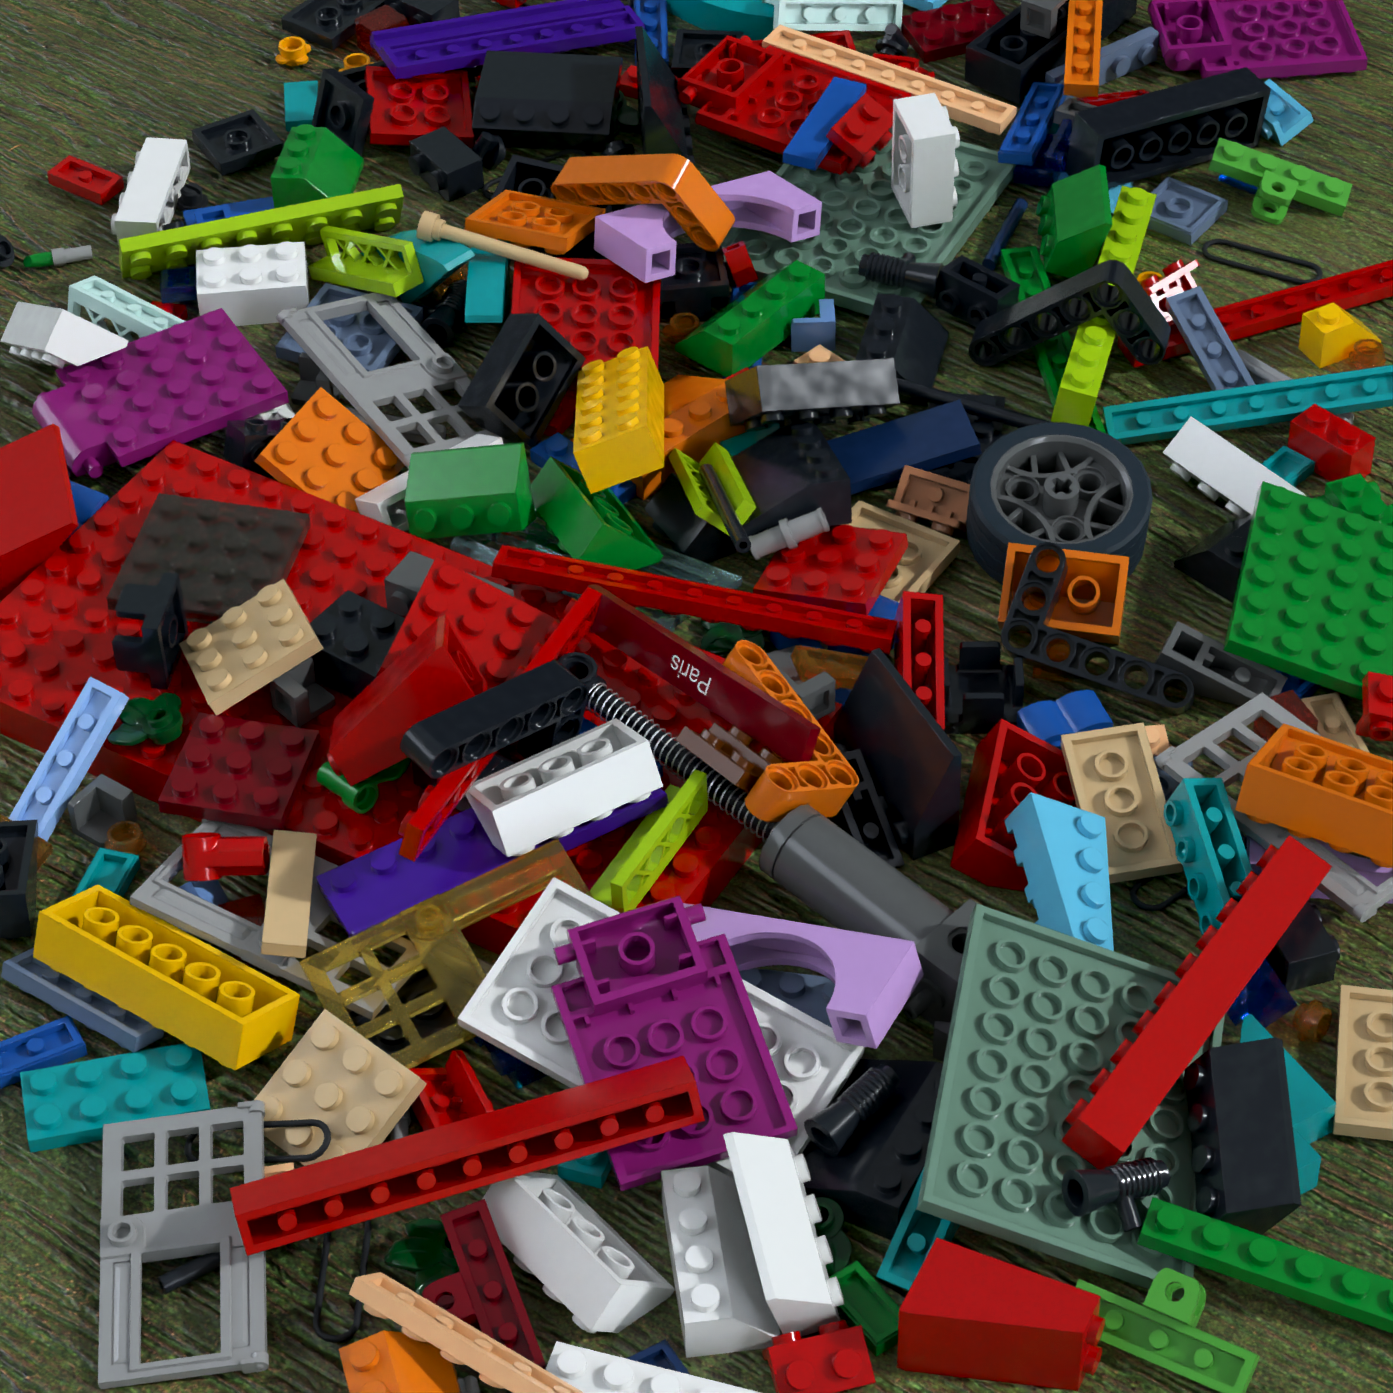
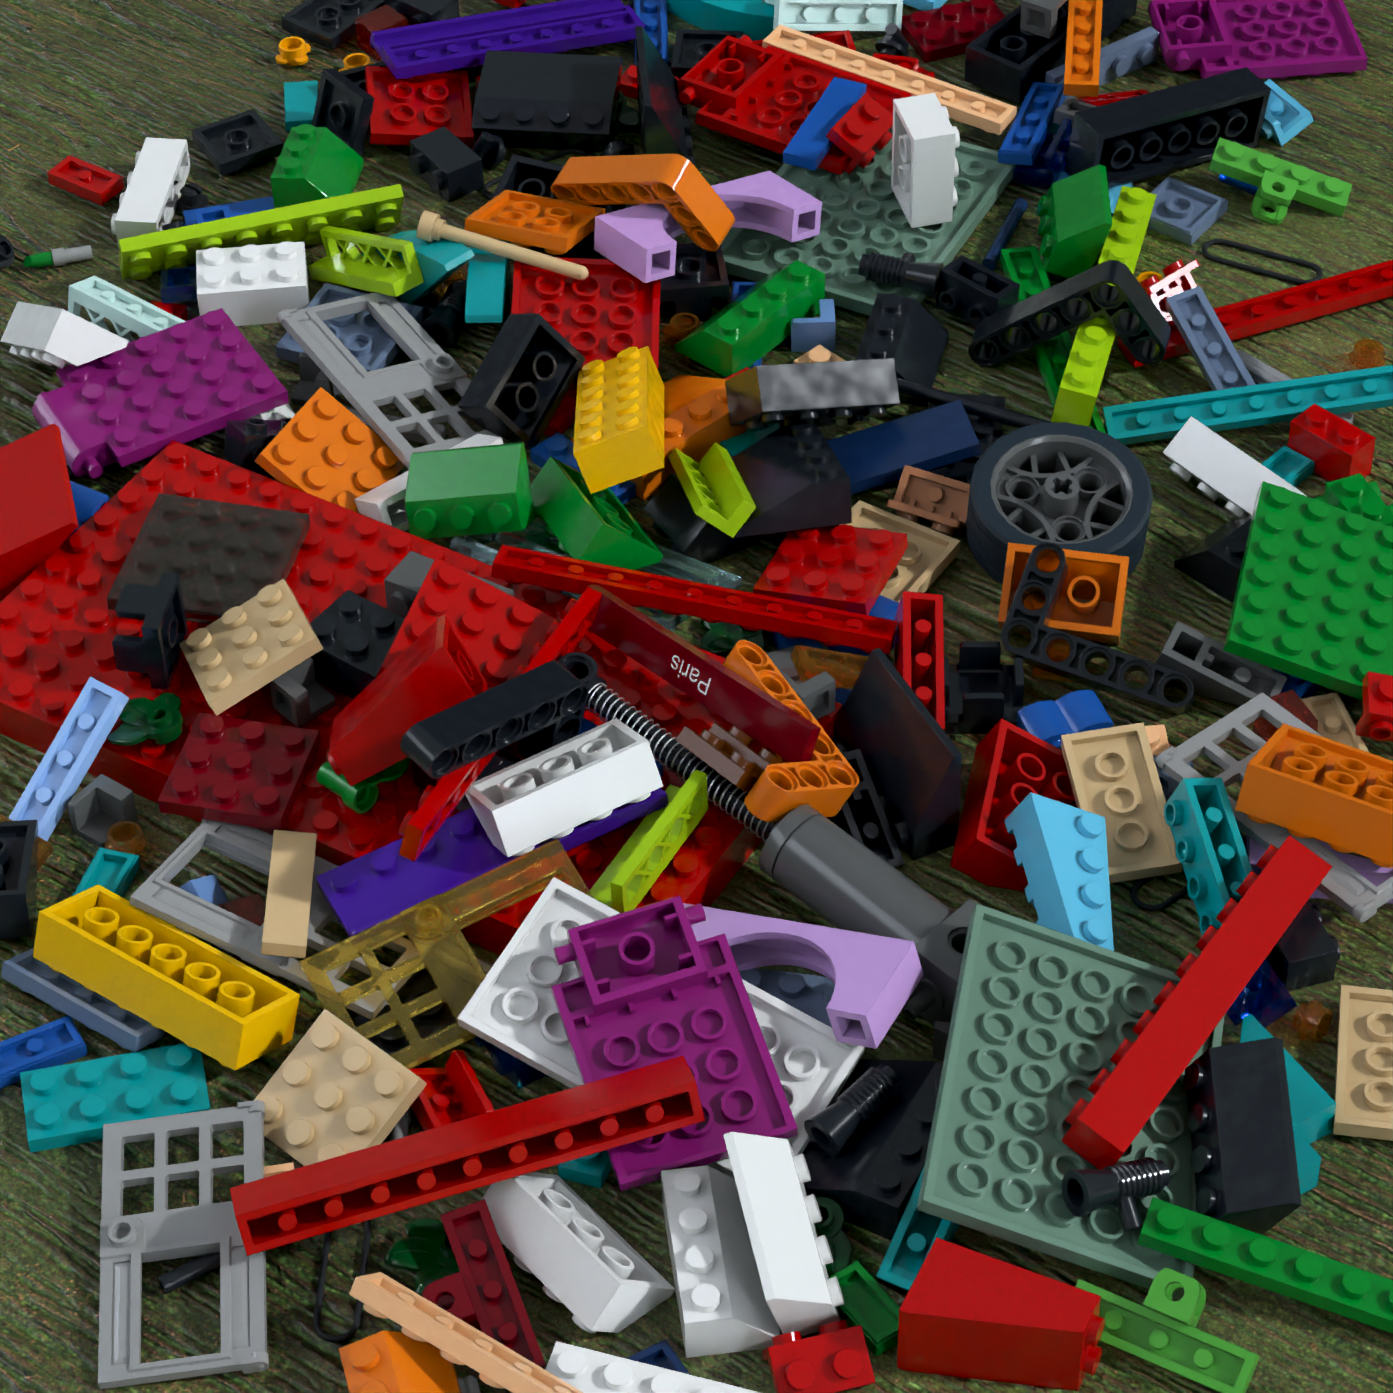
red piece [182,832,270,881] -> none
black piece [184,1119,331,1164] -> none
black piece [699,464,751,553] -> none
red piece [722,240,758,288] -> none
light grey pin [748,507,830,560] -> none
yellow slope [1298,303,1381,369] -> none

